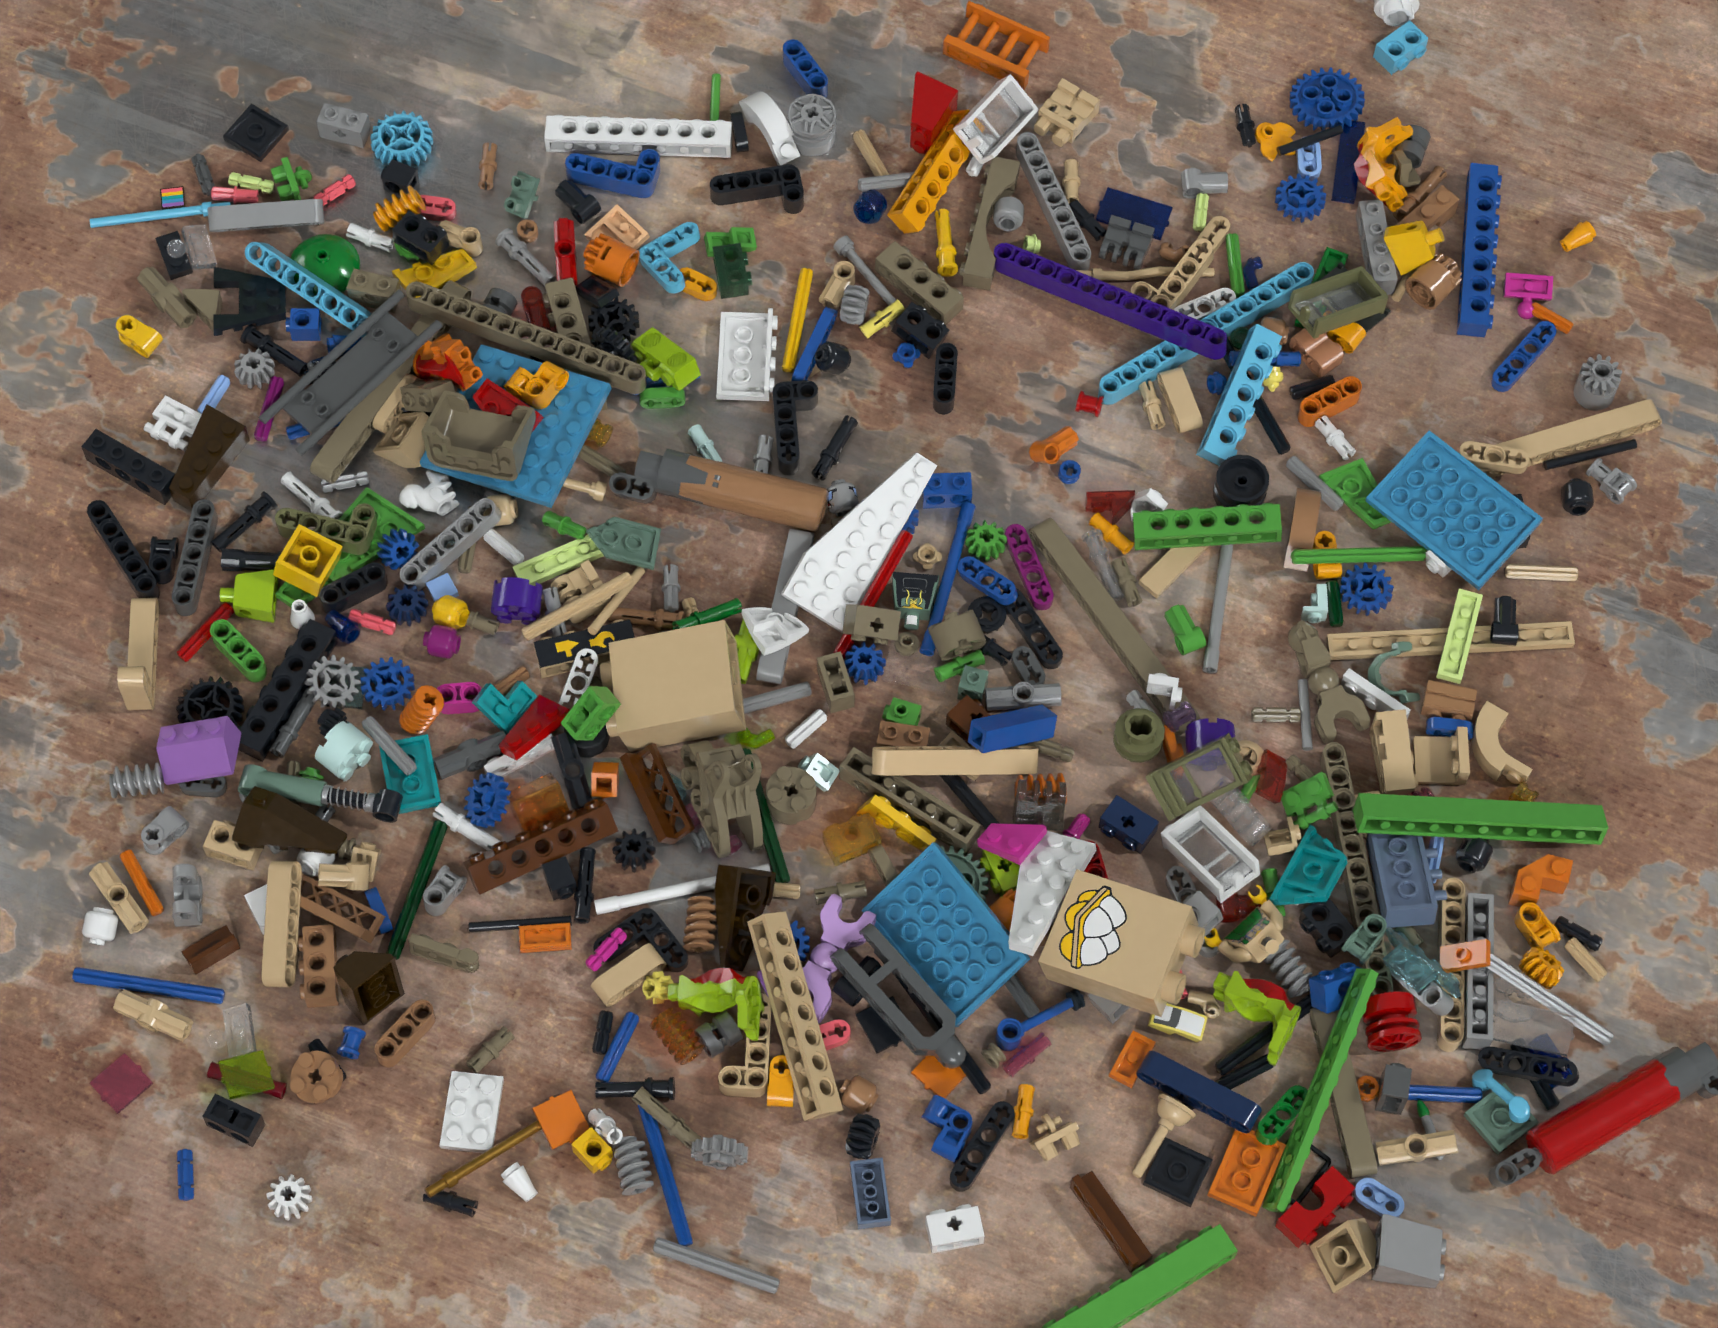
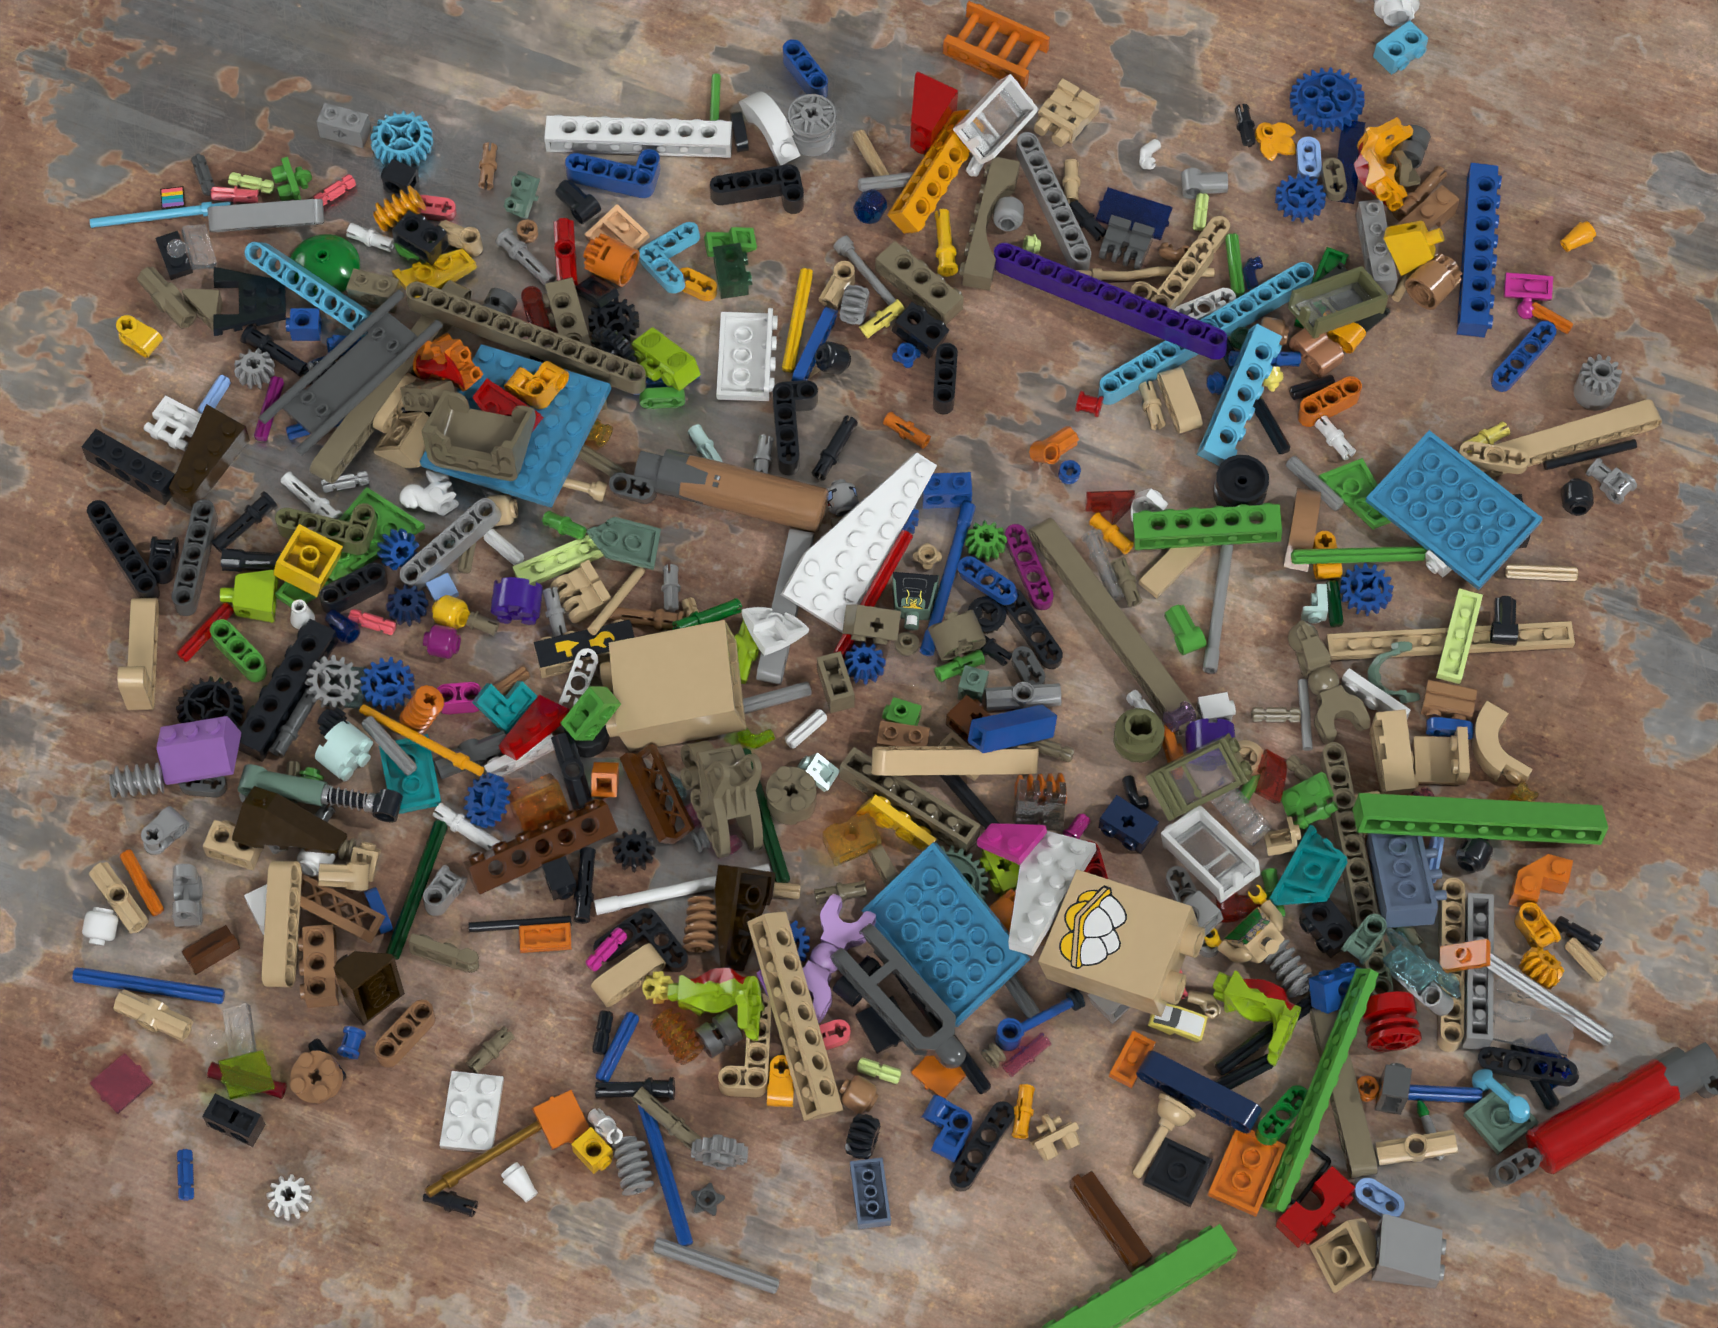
black tile [223,103,289,162] -> none
tan axle [521,572,634,641] -> none
white brick [925,1204,985,1253] -> none
white bracket [1146,673,1182,710] -> none
black bar [1276,125,1343,156] -> none
none -> light orange bar [359,704,484,776]
none -> dark grey plate [691,1183,725,1216]
none -> yellowish green piece [857,1057,902,1084]
none -> orange pin [883,412,931,449]
none -> black arm [1122,775,1149,810]
none -> white arm [1139,139,1161,170]
none -> white brick [1196,692,1236,723]
none -> dark tan beam [1321,158,1347,201]
none -> light yellow pin [1462,421,1510,453]

